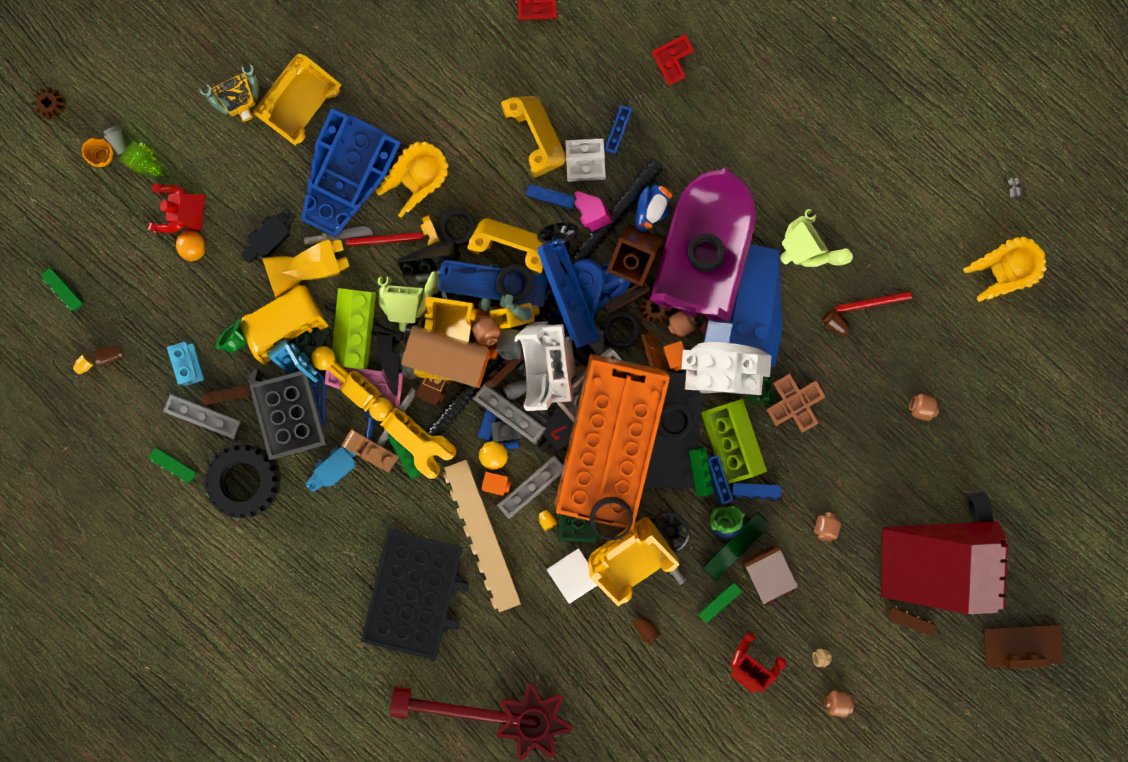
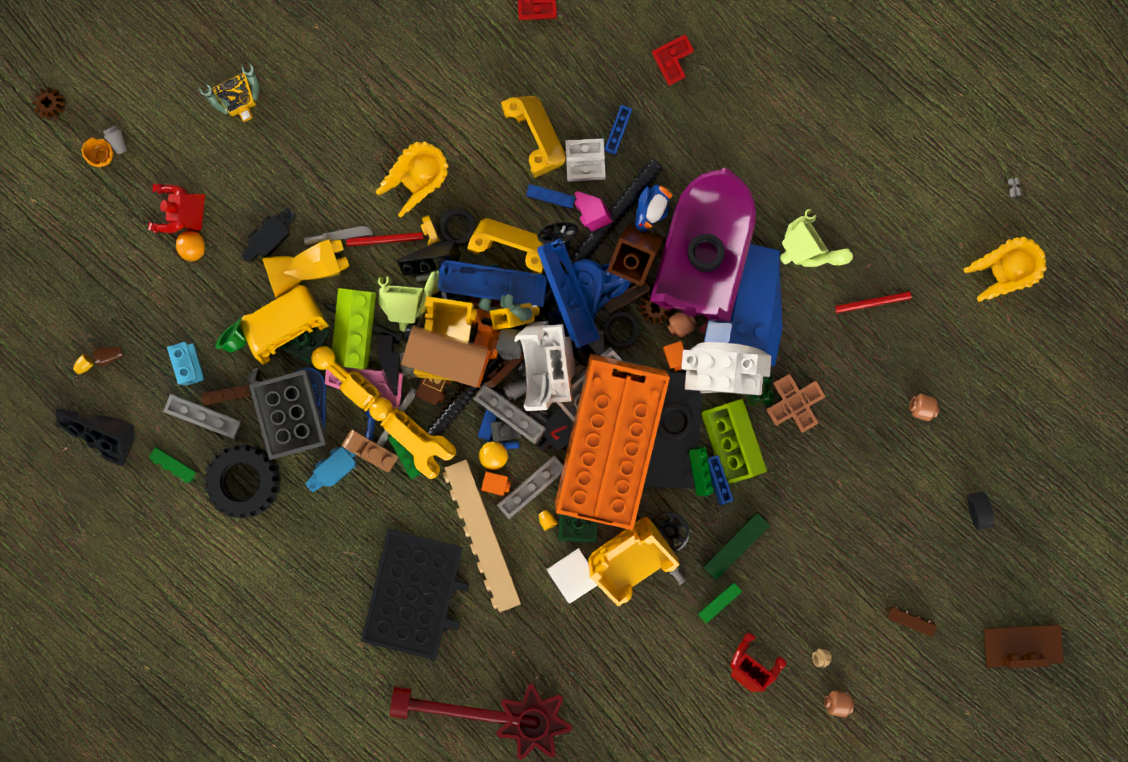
green piece [41,268,85,312] -> none
clear neon green brick [119,141,162,177] -> none
yellow windscreen [253,54,341,146] -> none
dark azure bracket [267,339,319,383] -> none
blue wedge [301,108,401,237] -> none
nougat head [472,316,500,346] -> none
black tyre [495,264,534,302] -> none
black tyre [590,497,633,540] -> none
reddish brown cone [633,616,661,645] -> none
clear orange slope [640,332,664,369] -> none
bright green hair [710,506,745,538] -> none
blue piece [732,483,781,500] -> none
slope [741,545,797,605] -> none
nougat head [814,512,841,542] -> none
reddish brown cone [822,309,851,337] -> none
dark red windscreen [881,521,1008,614] -> none
none -> black wedge [56,409,135,466]

